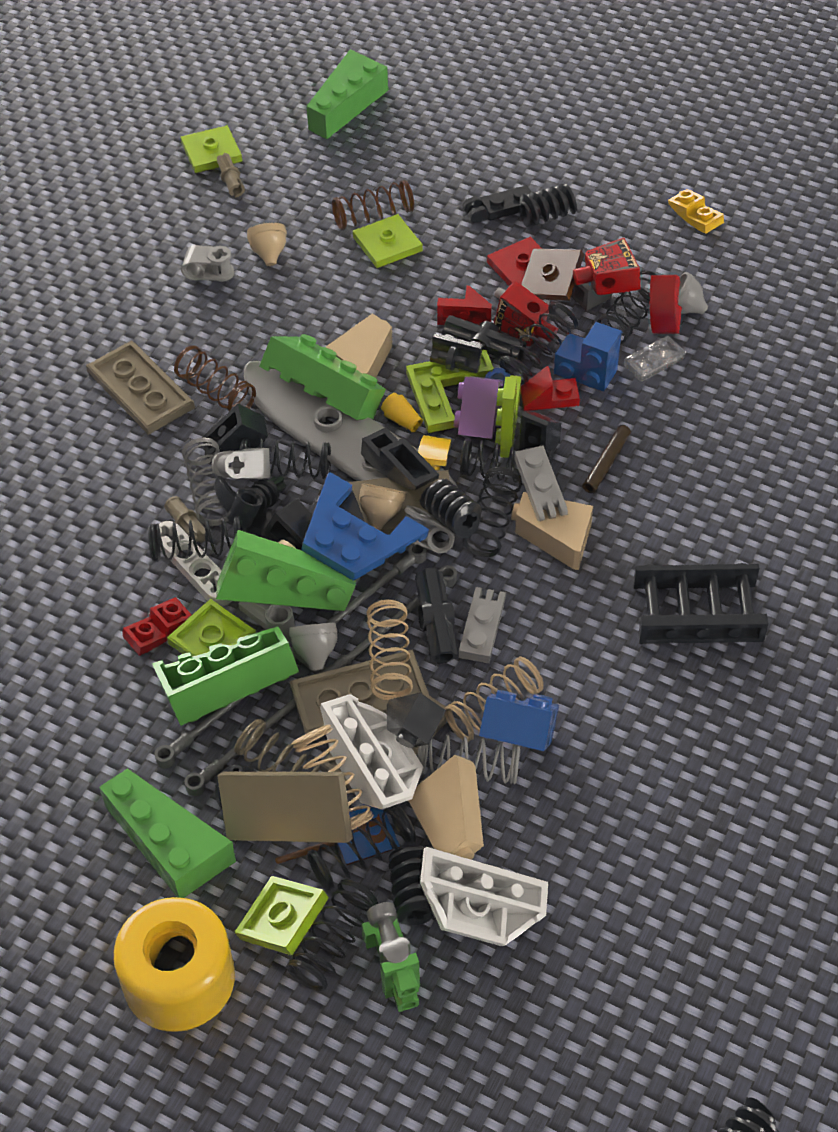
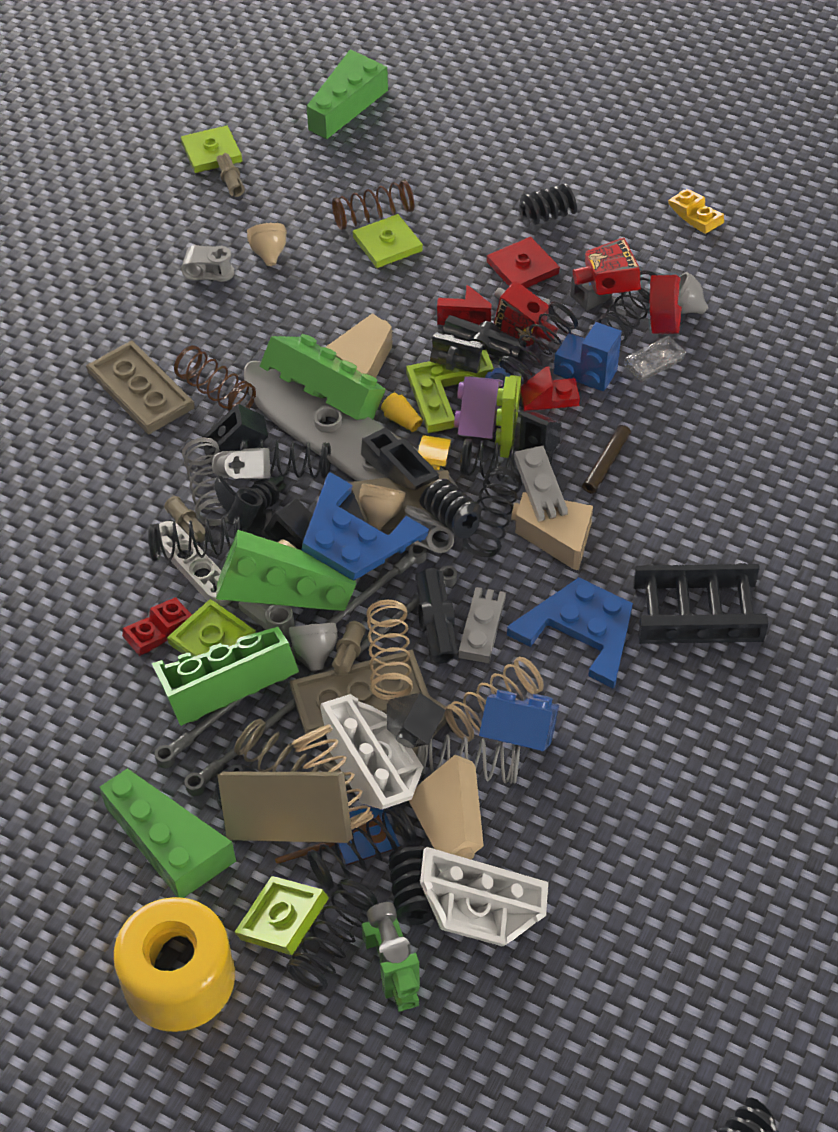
black hinge [462,185,531,223] -> none
plate [521,249,584,301] -> none
none -> dark tan axle [332,621,366,675]
none -> blue wing [507,578,633,689]

